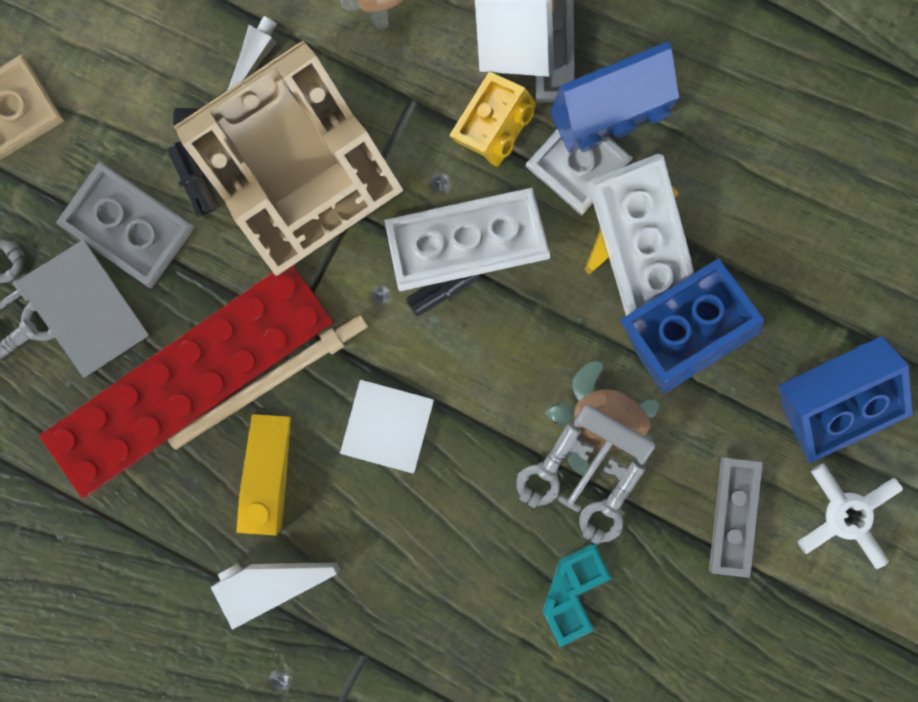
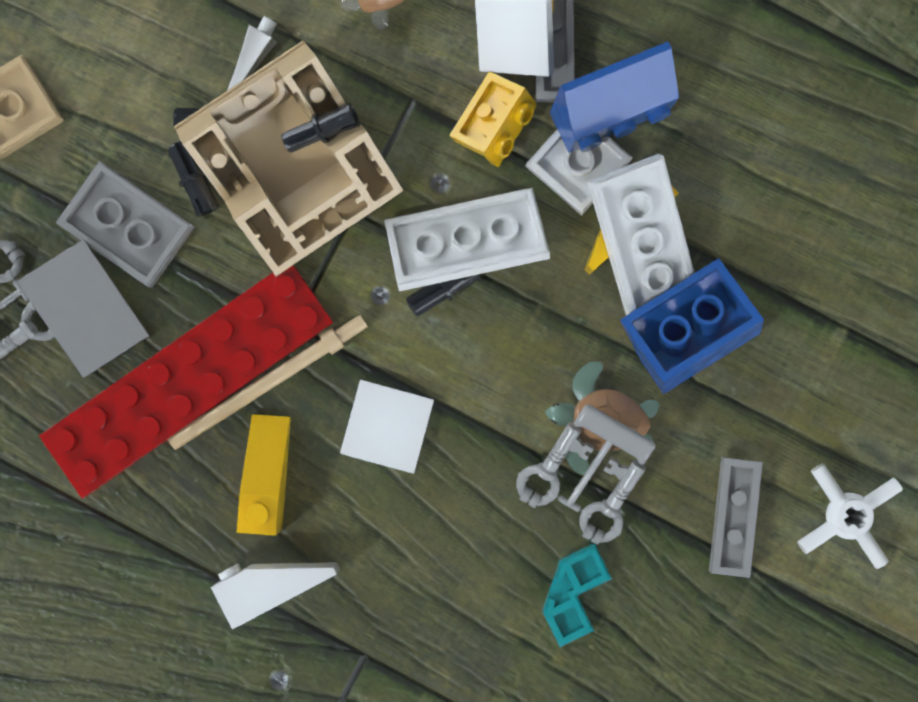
blue slope [778,336,913,463] -> none
none -> black axle [281,102,360,152]

